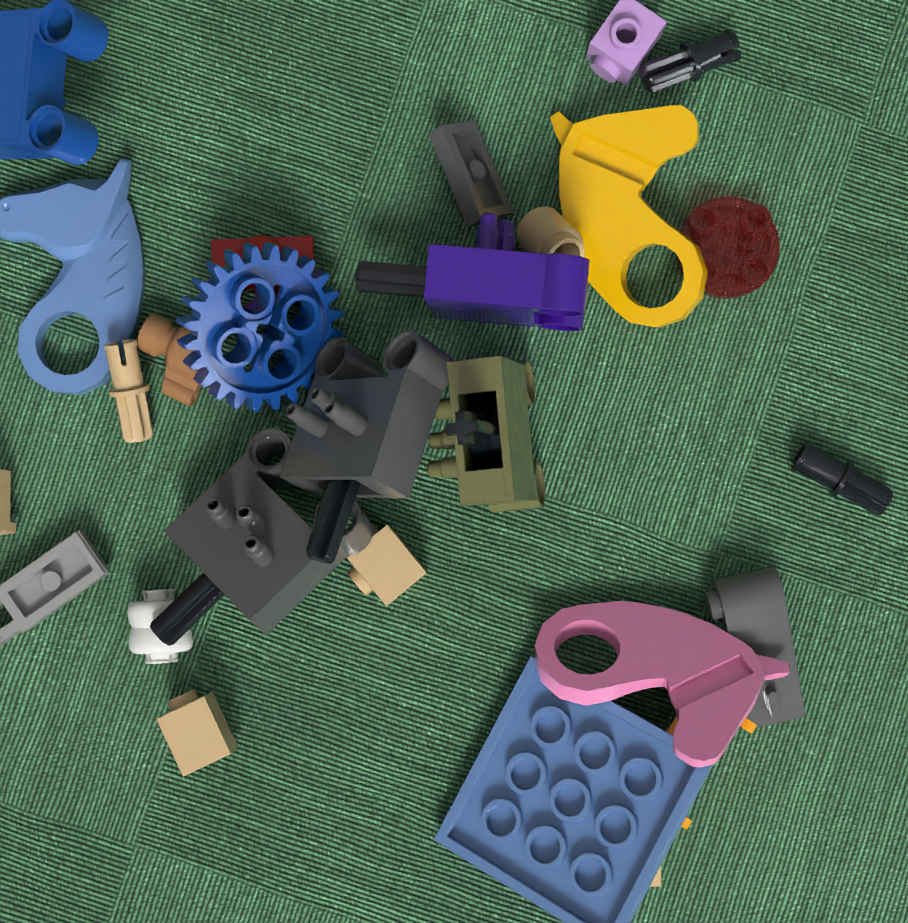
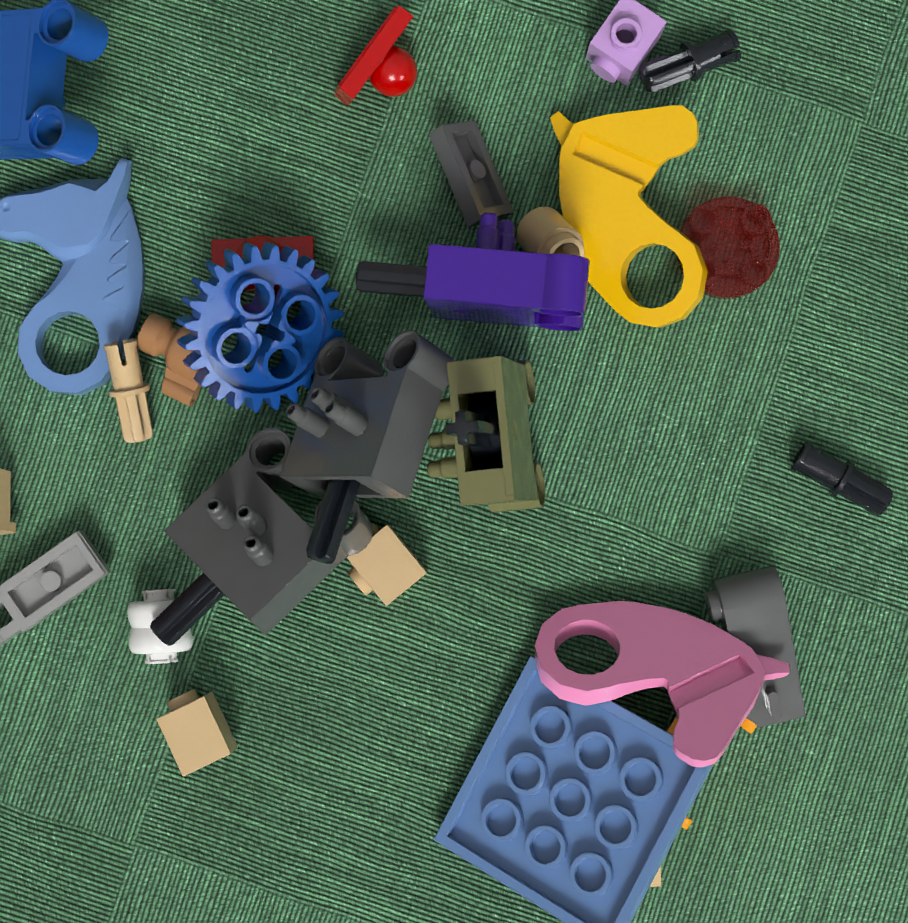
none -> red tile [334,5,417,106]

